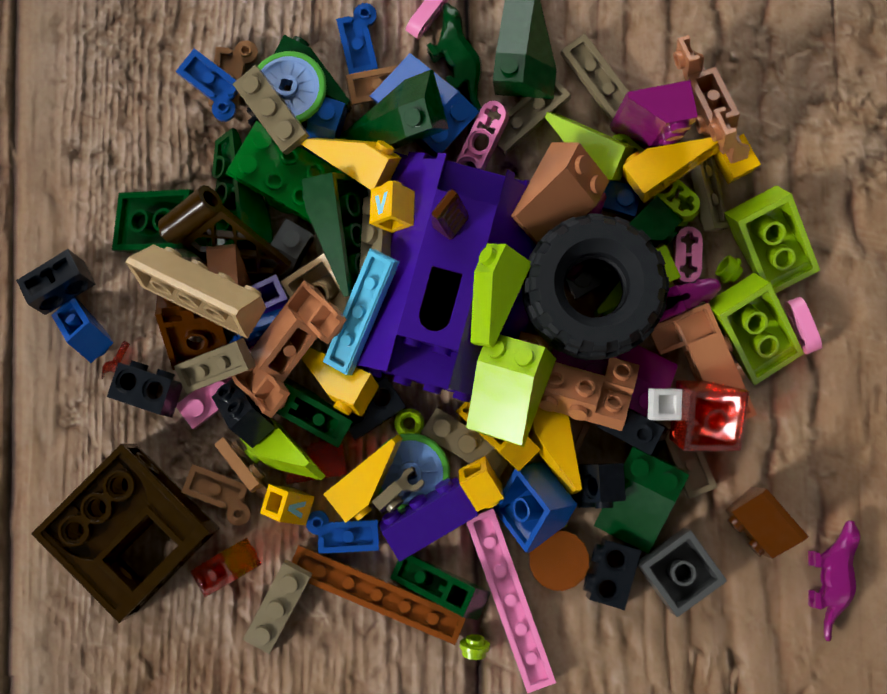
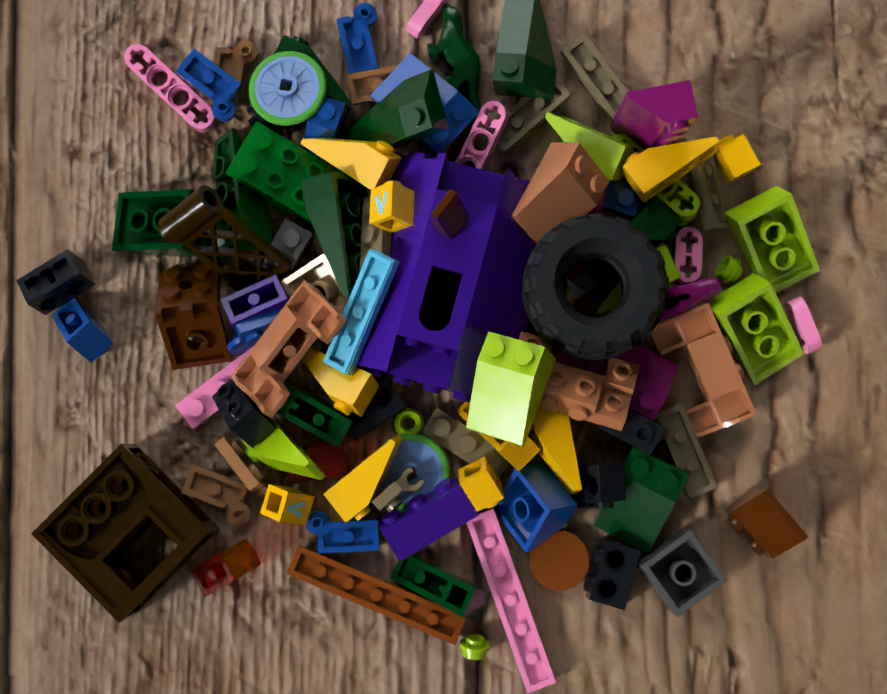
clear red hand [101,341,130,379] -> none
black brick [107,360,183,418] -> none
tan slope [125,244,266,339] -> none
dark tan plate [174,338,256,394] -> none
nougat slope [206,244,252,287] -> none
dark tan plate [233,65,310,155] -> none
dark tan plate [243,559,312,654] -> none
lime slope [470,243,531,348] -> none
white plate [648,388,682,420] -> none
clear red slope [669,380,749,451] -> none
nougat bracket [673,35,750,164] -> none
magenta animal [808,520,861,641] -> none
none -> bright pink beam [124,44,217,133]

